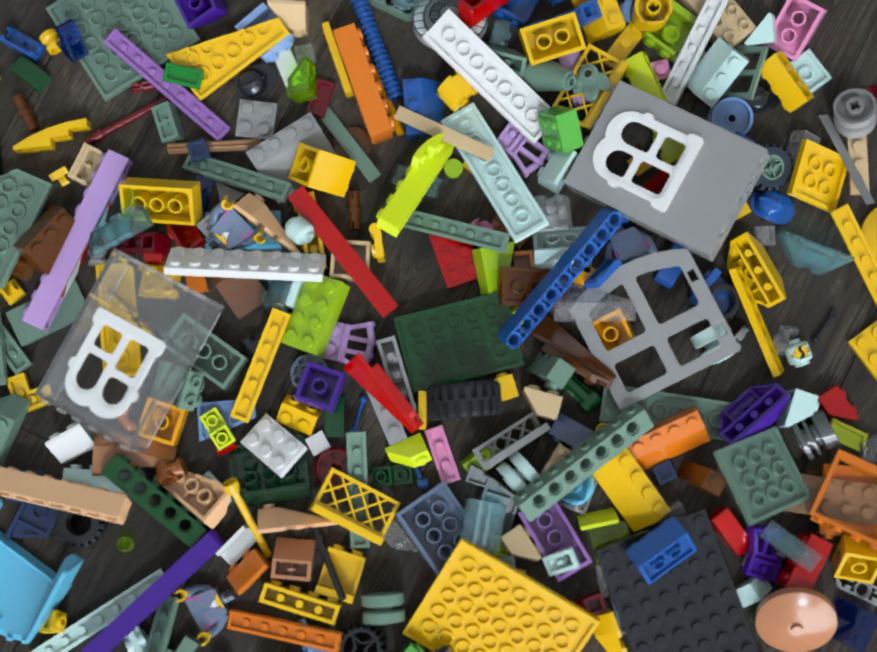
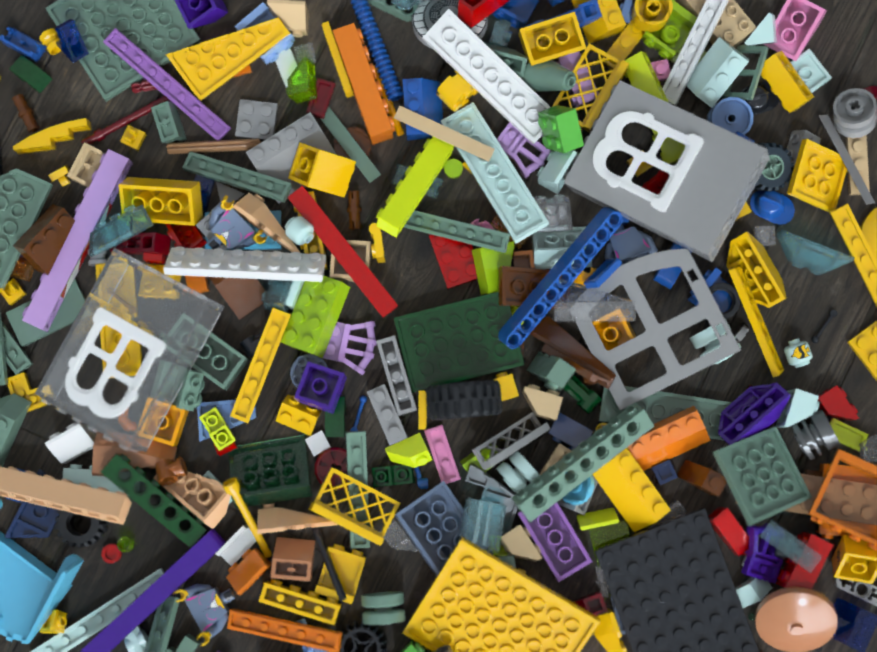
green tile [162,62,204,90] -> none
dark blue plate [186,138,211,163] -> none
black piece [234,63,278,100] -> none
white plate [240,413,308,478] -> none
red wedge [344,352,424,433] -> none
neon yellow slope [410,133,444,169] -> none
light aqua slope [542,546,580,577] -> none
sand green plate [573,64,611,103] -> none
blue slope [625,516,697,585] -> none
clear bracket [773,325,799,356] -> none
none -> red tile [101,544,122,564]
none -> yellow tile [120,125,147,151]

